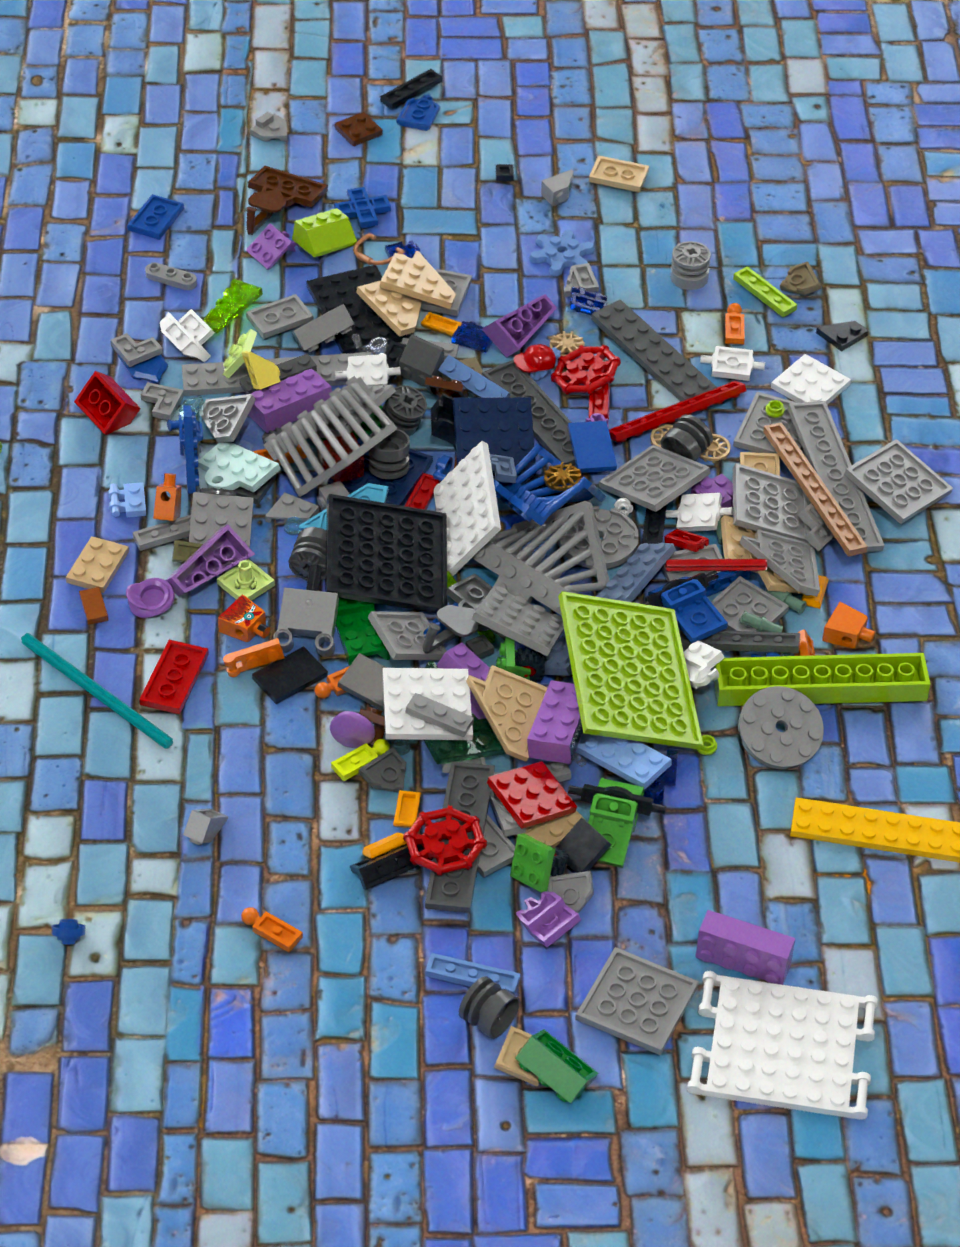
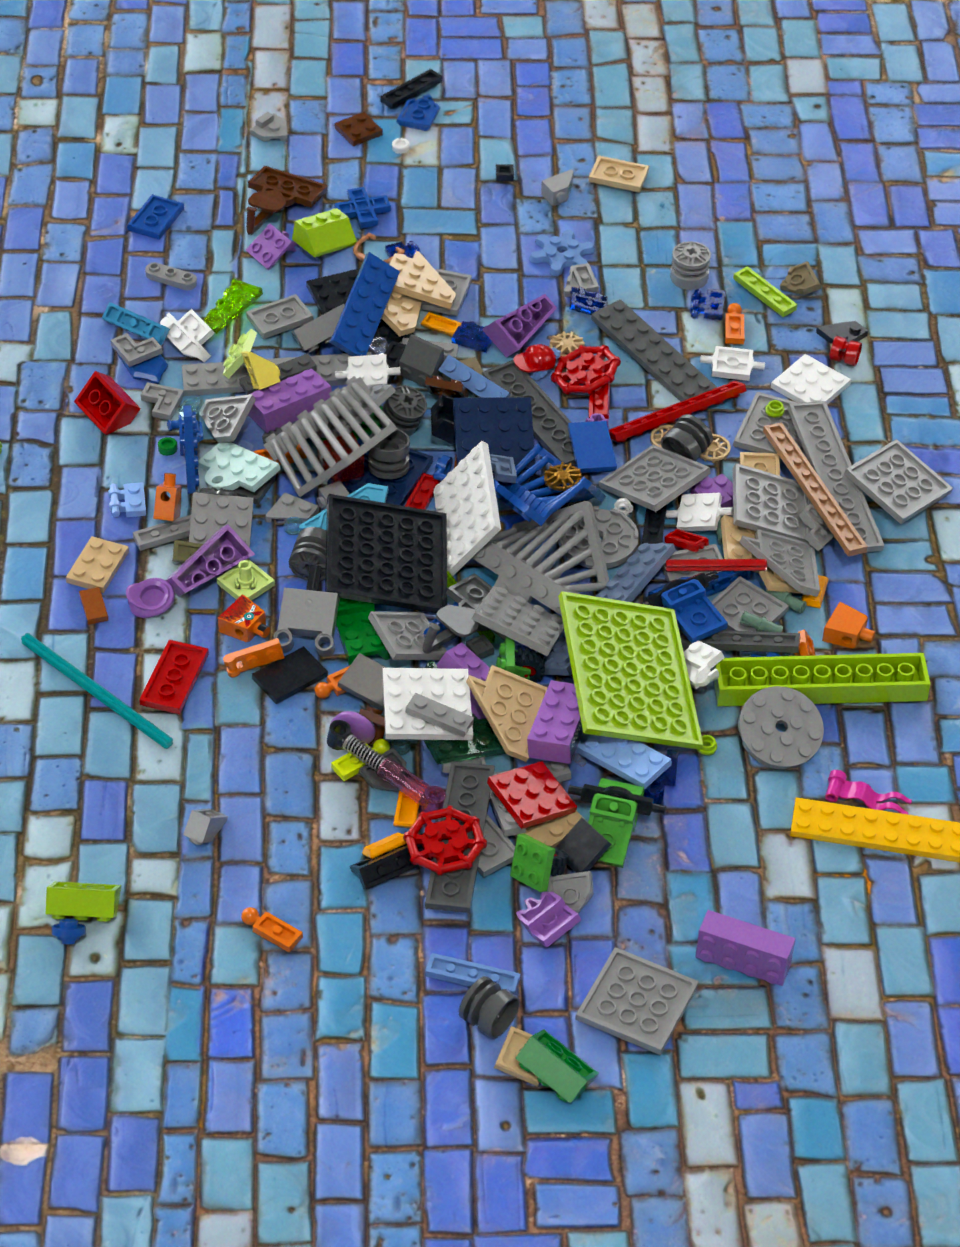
white plate [687,971,878,1120] -> none
none -> lime slope [45,881,122,921]
none -> dark azure plate [101,302,170,346]
none -> green tile [158,437,178,456]
none -> piece [327,720,446,813]
none -> blue plate [330,252,400,356]
none -> white tile [392,138,410,154]
none -> clear blue plate [690,289,726,320]
none -> dark pink flag [825,770,912,814]
none -> red wheel [829,336,862,366]

